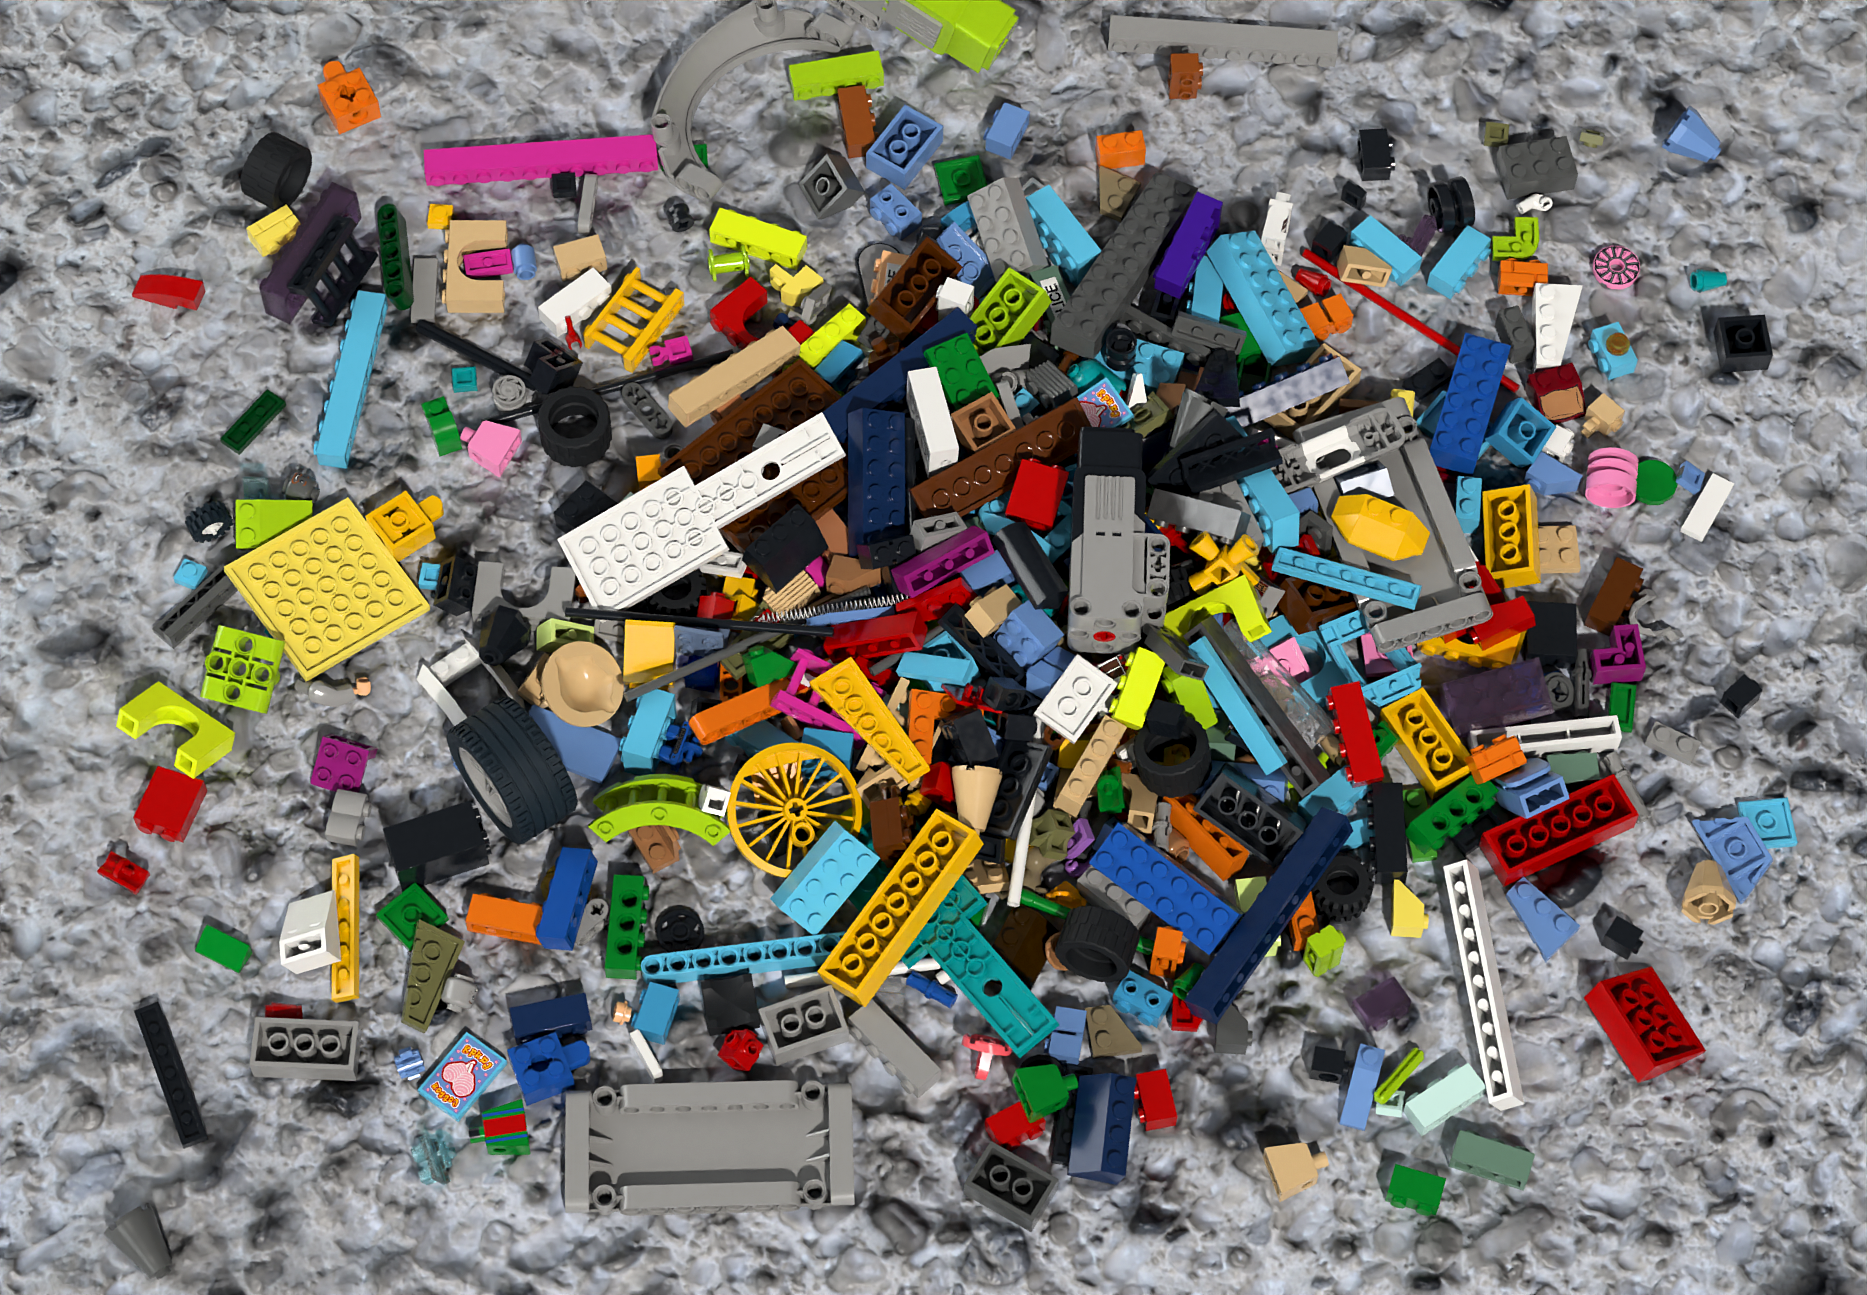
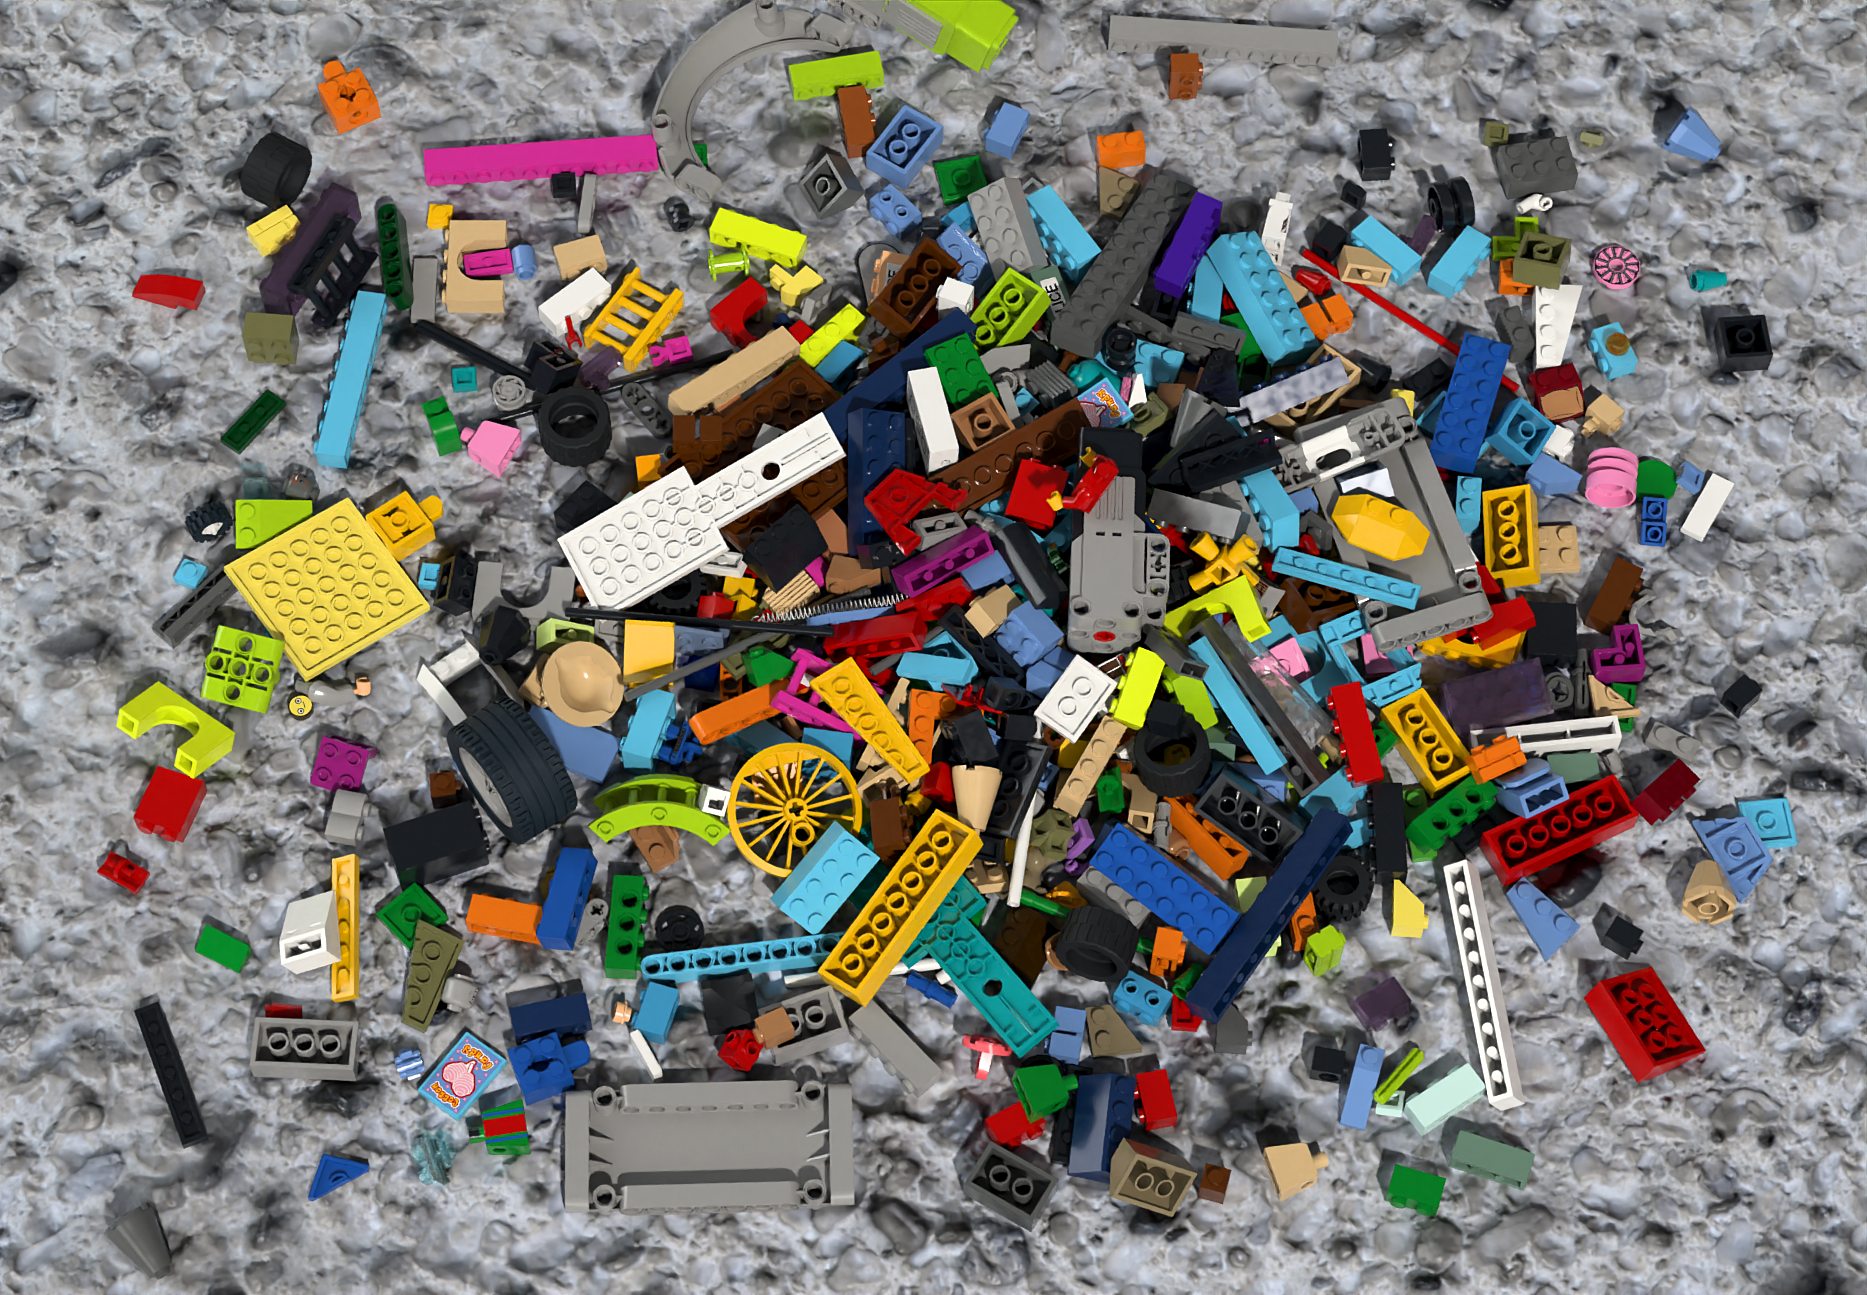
none -> olive brick [242,312,300,365]
none -> tile [288,695,314,721]
none -> blue tile [308,1153,370,1202]
none -> reddish brown brick [429,770,462,809]
none -> clear purple piece [578,345,622,391]
none -> reddish brown piece [673,415,722,455]
none -> medium nougat brick [753,1006,794,1050]
none -> red wing [864,469,968,556]
none -> light grey pin [963,510,1004,538]
none -> red torso [1046,447,1119,514]
none -> dark green plate [1047,541,1070,574]
none -> dark tan slope [1109,1138,1198,1217]
none -> bright pink piece [1119,372,1132,403]
none -> reddish brown brick [1198,1163,1231,1204]
none -> black piece [1356,357,1392,394]
none -> olive brick [1512,231,1572,290]
none -> tan tile [1587,675,1641,719]
none -> dark red brick [1630,758,1701,826]
none -> blue slope [1640,497,1668,547]

